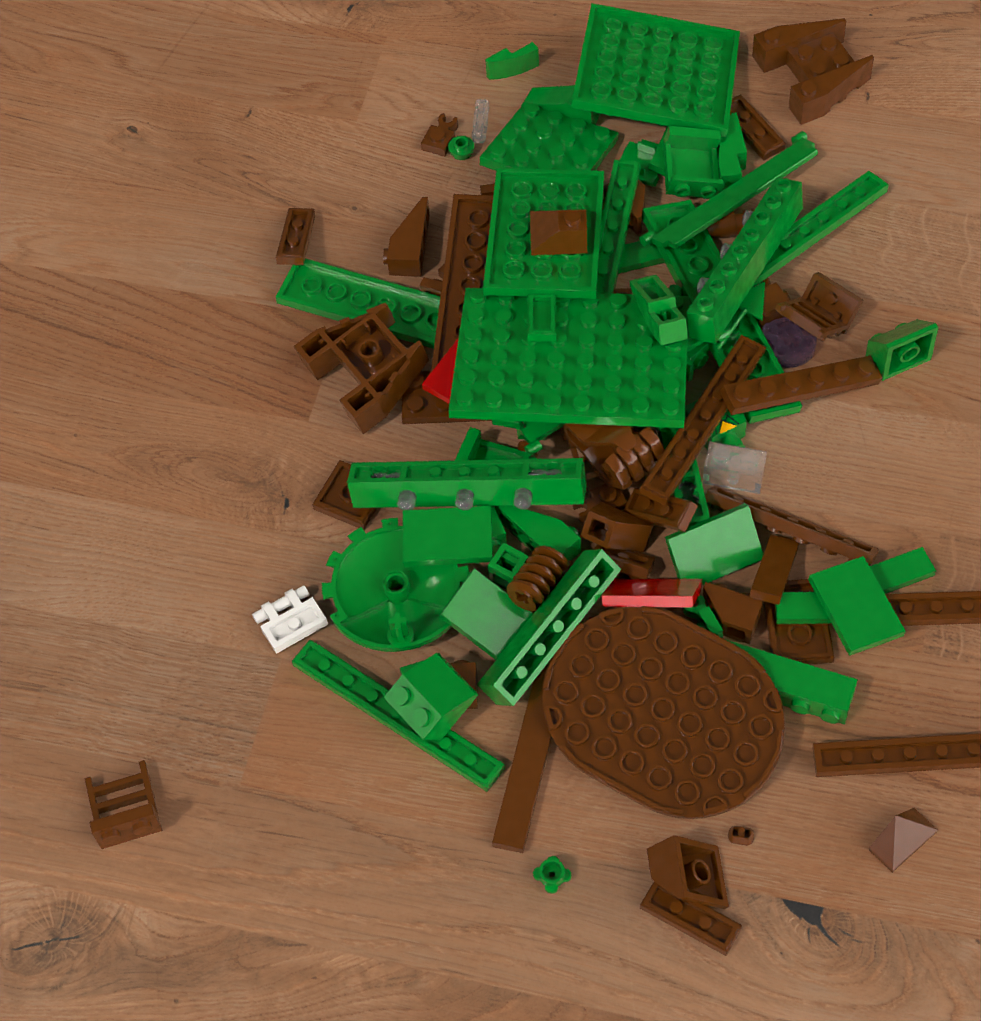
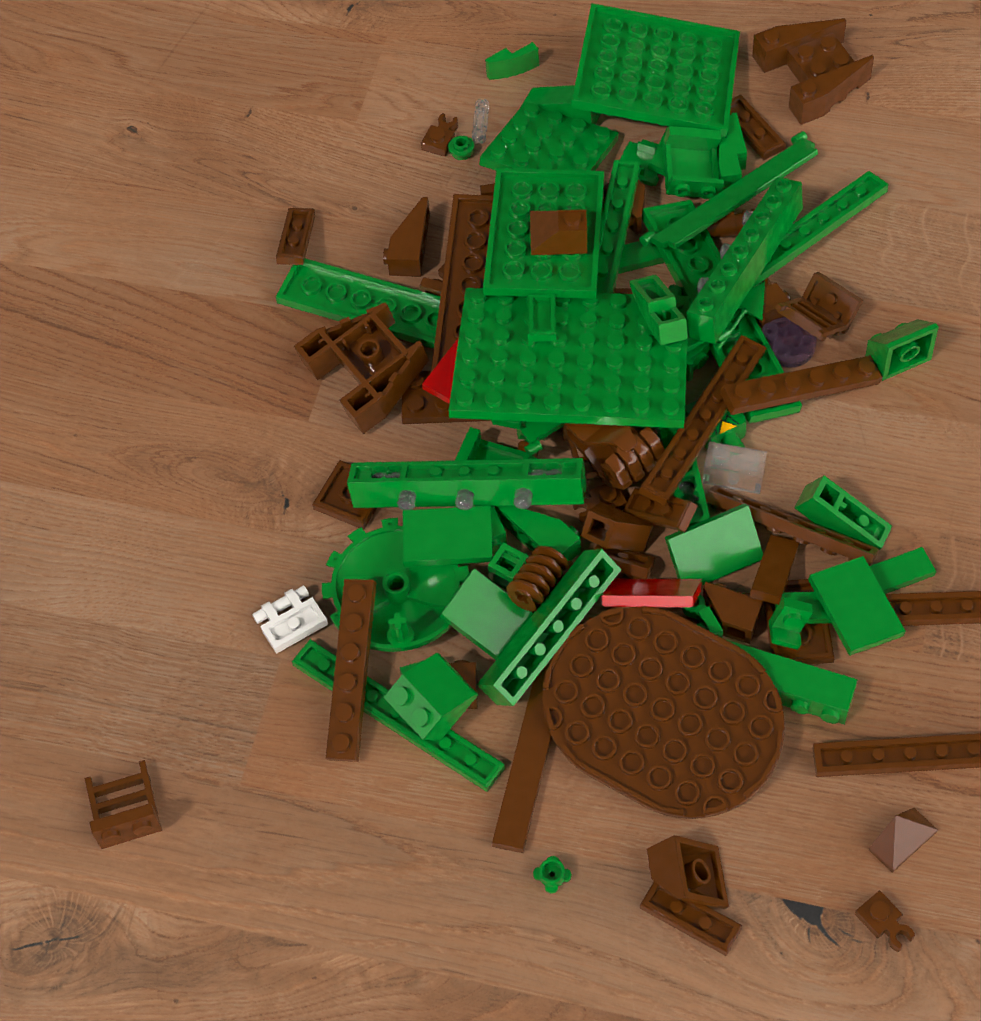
reddish brown rock [728,826,754,846] -> none
none -> reddish brown plate [326,579,376,762]
none -> green bracket [769,597,813,650]
none -> green slope [794,475,892,550]
none -> reddish brown plate [855,890,915,952]

